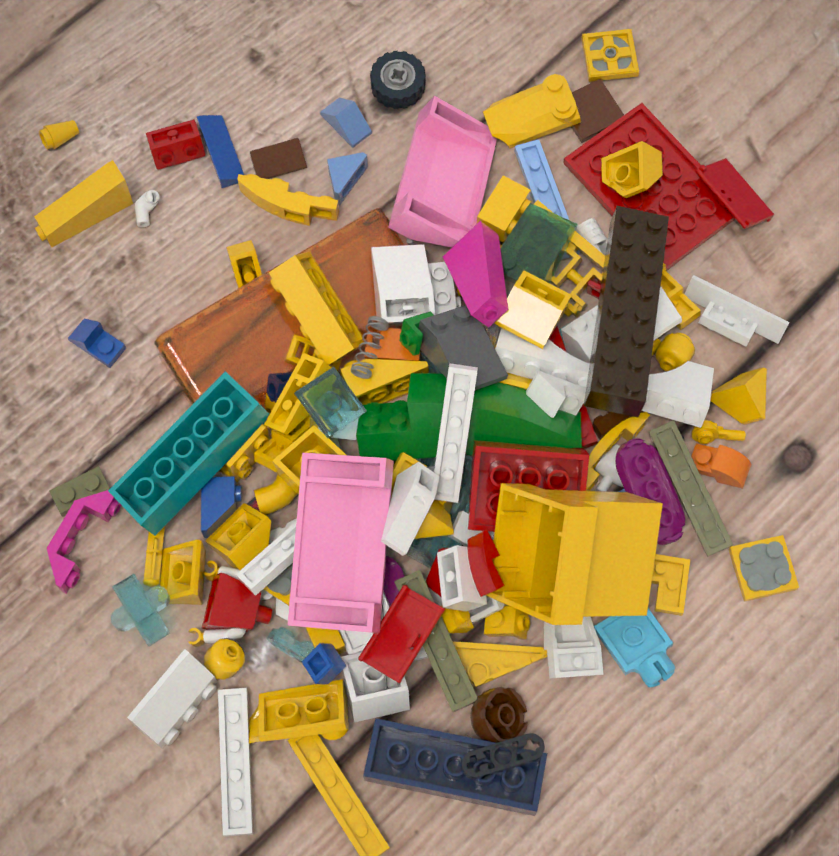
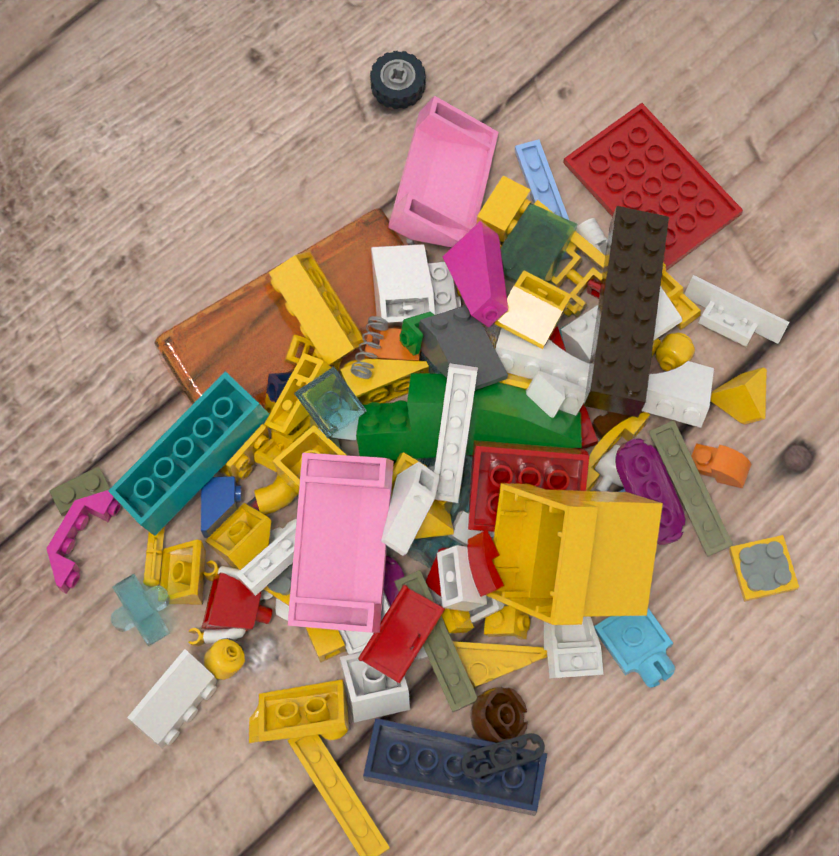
yellow slope [34,160,133,248] -> none
yellow cone [39,120,79,150] -> none
blue slope [68,318,126,368] -> none
white arm [135,190,160,227] -> none
red bracket [146,119,205,170] -> none
blue slope [197,115,244,188] -> none
white plate [218,688,253,837] -> none
yellow slope [226,240,268,305] -> none
yellow slope [237,174,339,226] -> none
reddish brown slope [250,138,307,179] -> none
clear light blue plate [266,627,314,663] -> none
blue slope [302,643,346,685] -> none
medium blue slope [320,98,372,148] -> none
medium blue slope [327,152,368,205] -> none
yellow slope [482,74,581,149] -> none
reddish brown tile [571,78,624,143] -> none
yellow piece [581,29,639,82] -> none
yellow slope [601,141,662,198] -> none
yellow plate [651,554,690,616] -> none
yellow plate [691,420,746,444] -> none
red door [696,158,775,229] -> none

